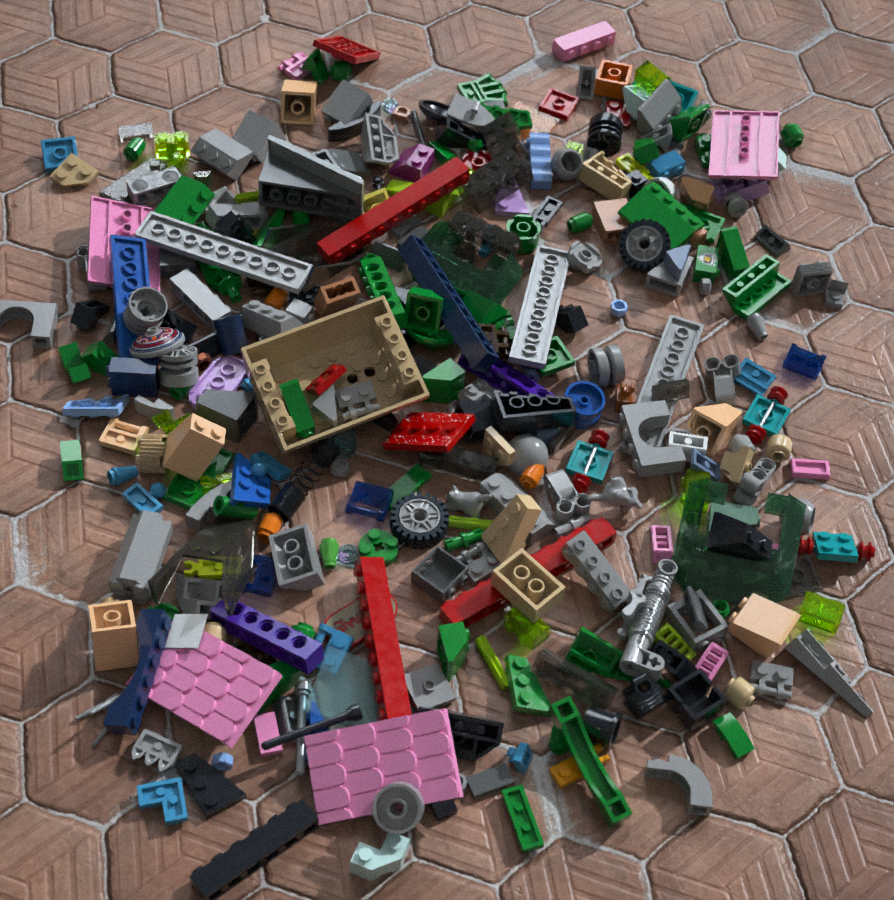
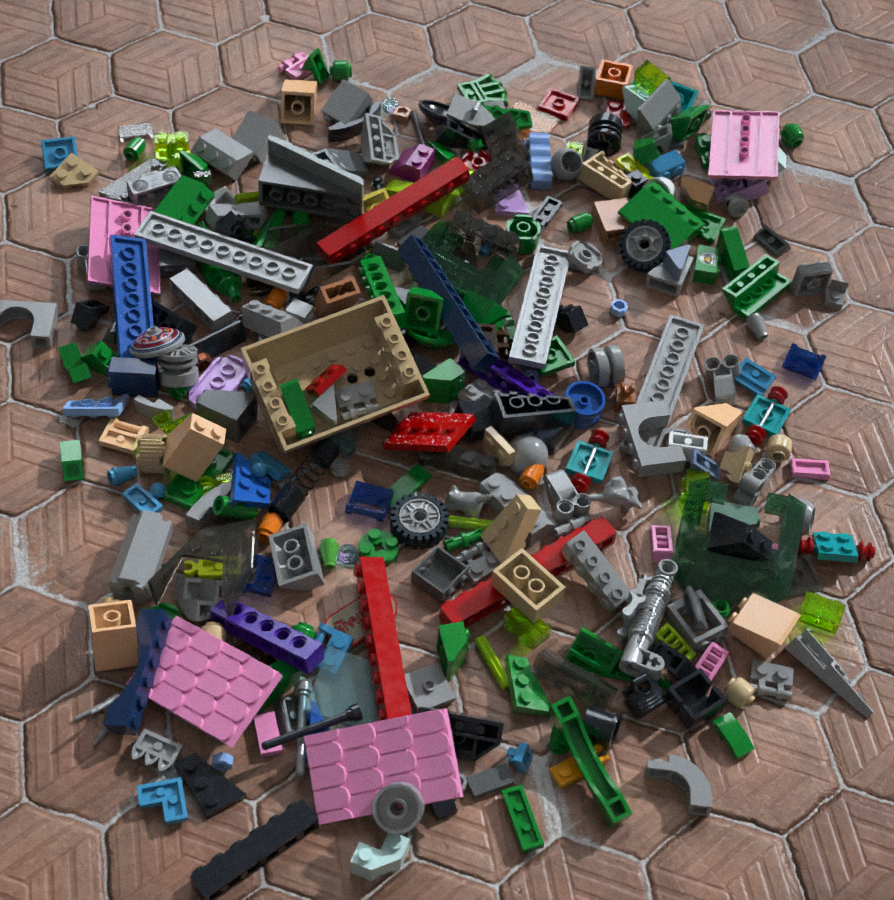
light grey wheel [123,287,168,335] -> none
white sticker [165,614,208,648] -> none
dark blue brick [213,314,248,356] -> none
red plate [312,35,381,64] -> none
bright pink brick [552,21,616,62] -> none
clear smoke tile [651,378,689,403] -> none
nougat tile [690,228,708,248] -> none
light grey tile [699,278,711,295] -> none
none -> green slope [180,150,209,186]

